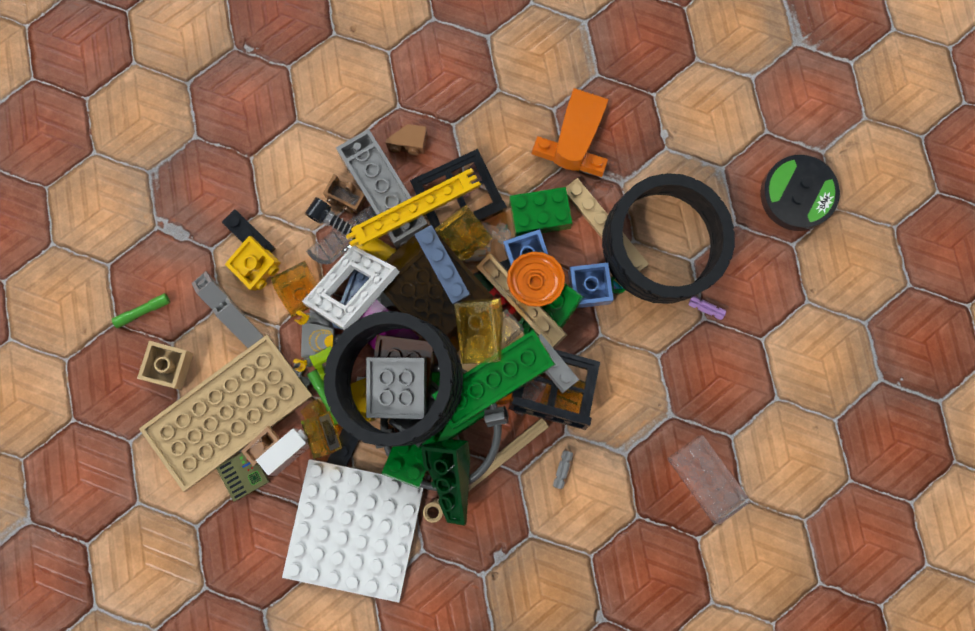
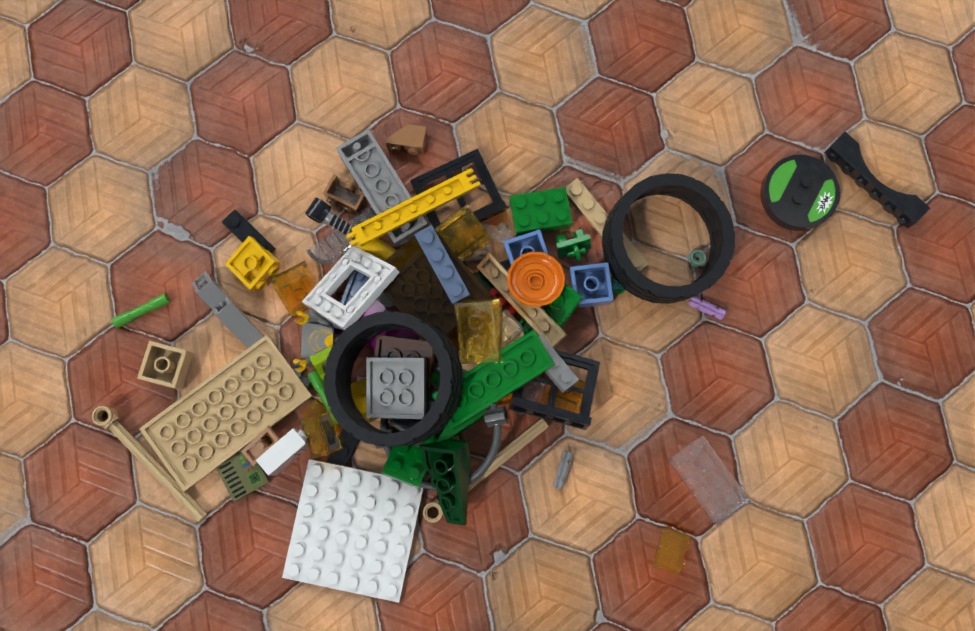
orange slope [531,88,609,177] -> none
none -> tan piece [92,406,207,522]
none -> green hips [556,229,591,261]
none -> clear yellow brick [652,527,691,575]
none -> sand green plate [688,249,706,268]
none -> black arch [824,132,930,228]

